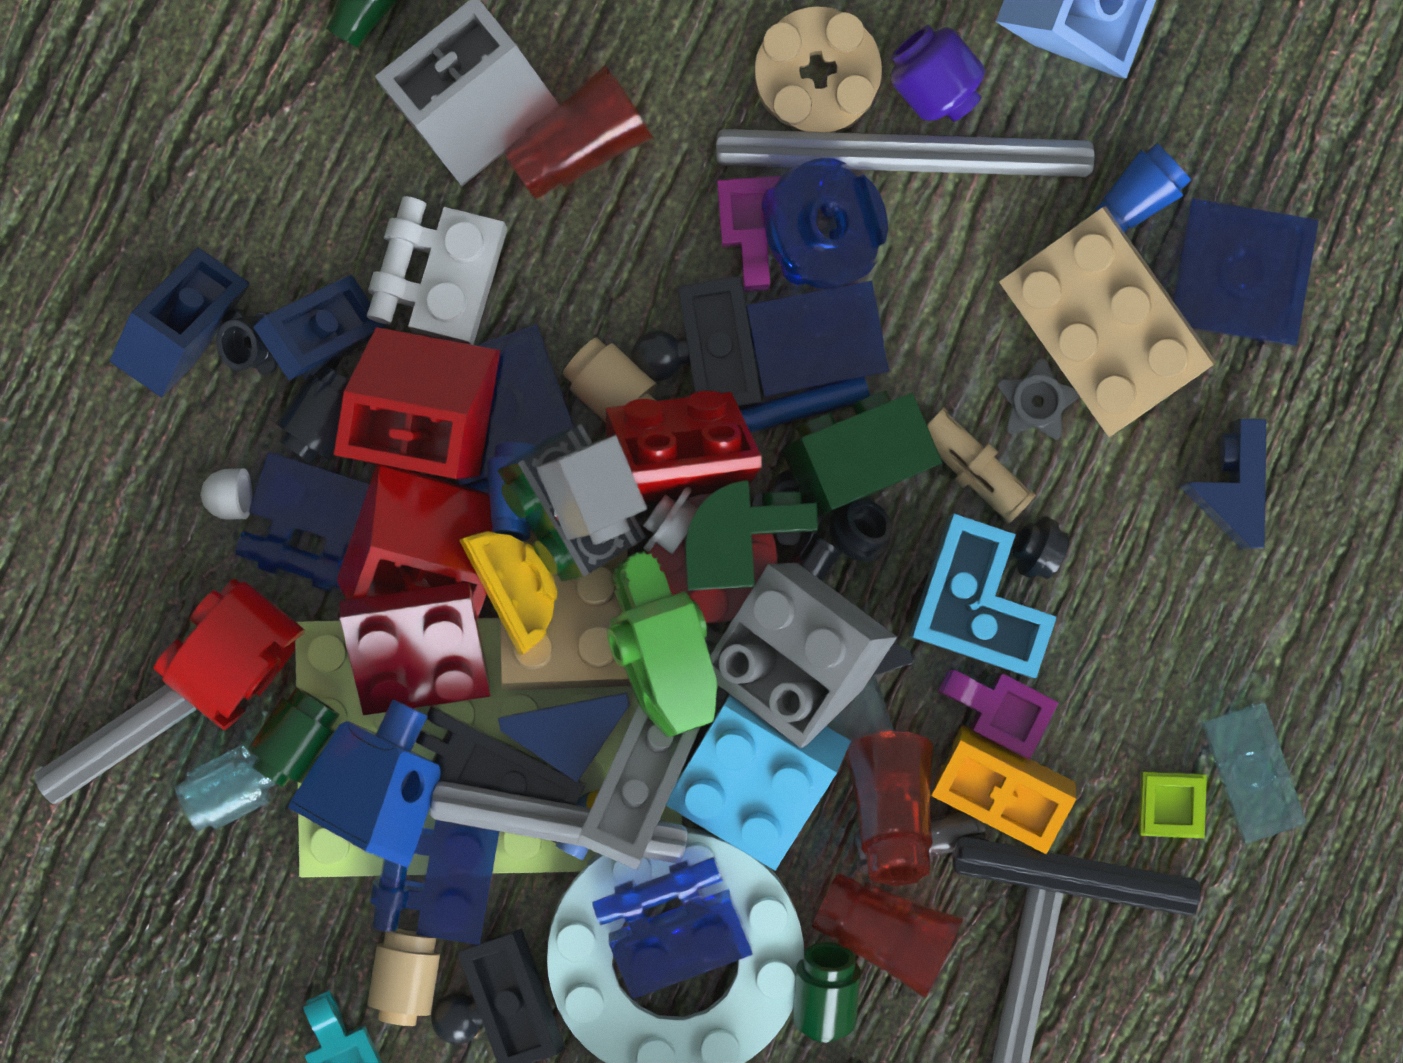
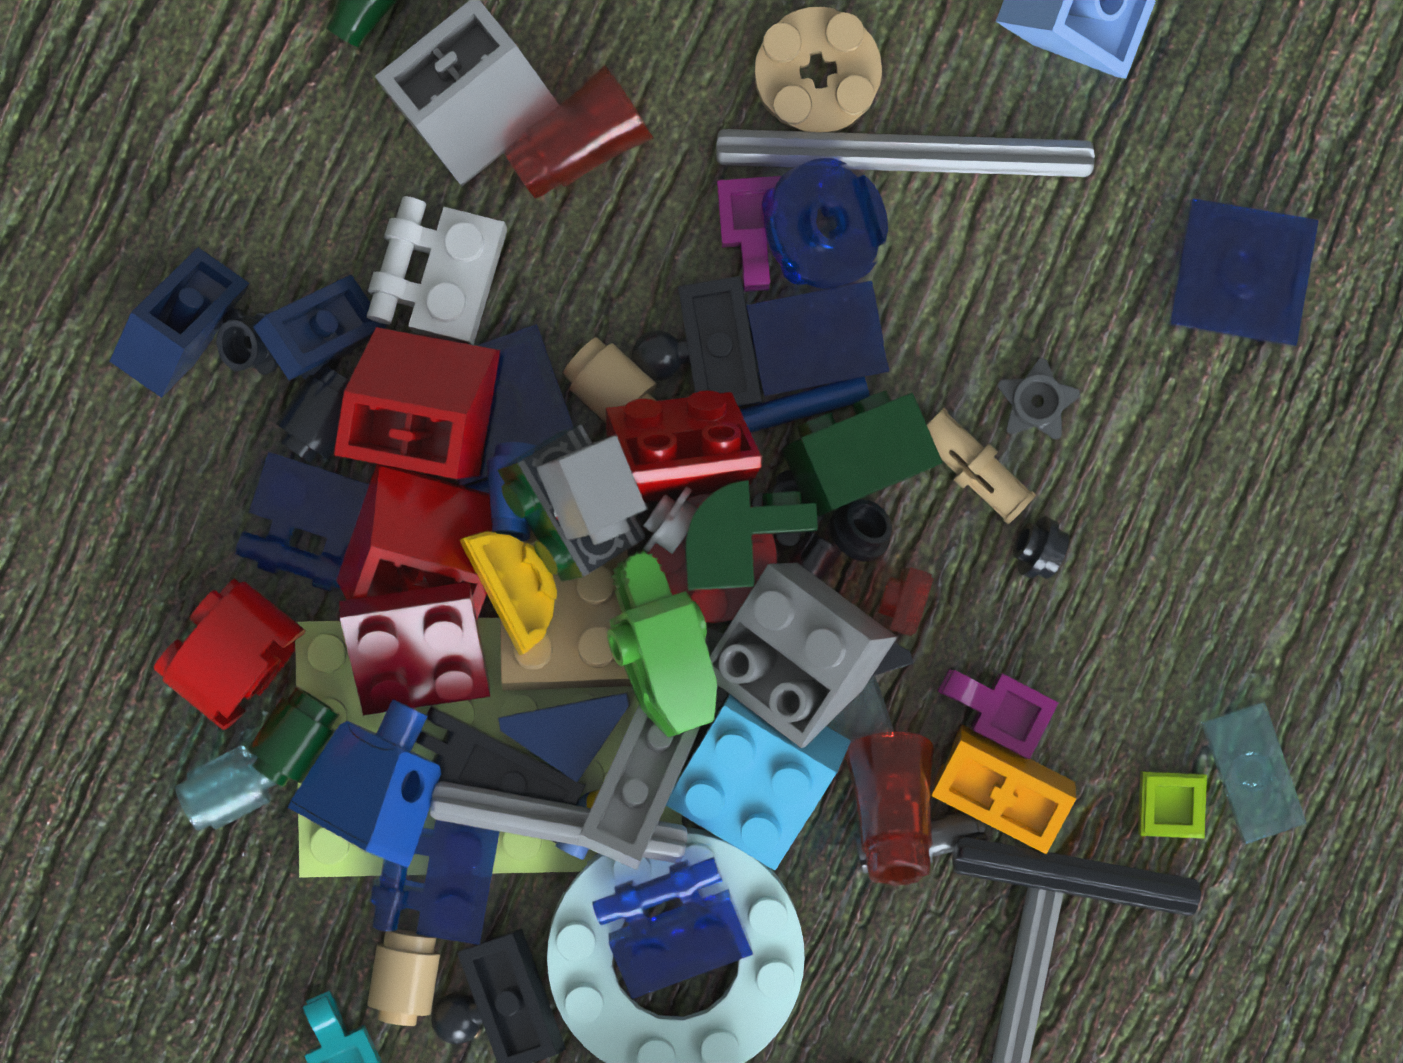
light grey axle [34,684,196,804] -> none
white hinge [200,468,252,520] -> none
dark green brick [792,942,861,1043] -> none
clear red plant [811,873,964,999] -> none
dark purple head [890,25,985,122] -> none
medium azure brick [908,514,1056,678] -> none
tan plate [999,206,1216,437] -> none
blue cone [1095,143,1191,232] -> none
dark blue slope [1180,419,1266,549] -> none
none -> clear red plate [878,567,934,637]

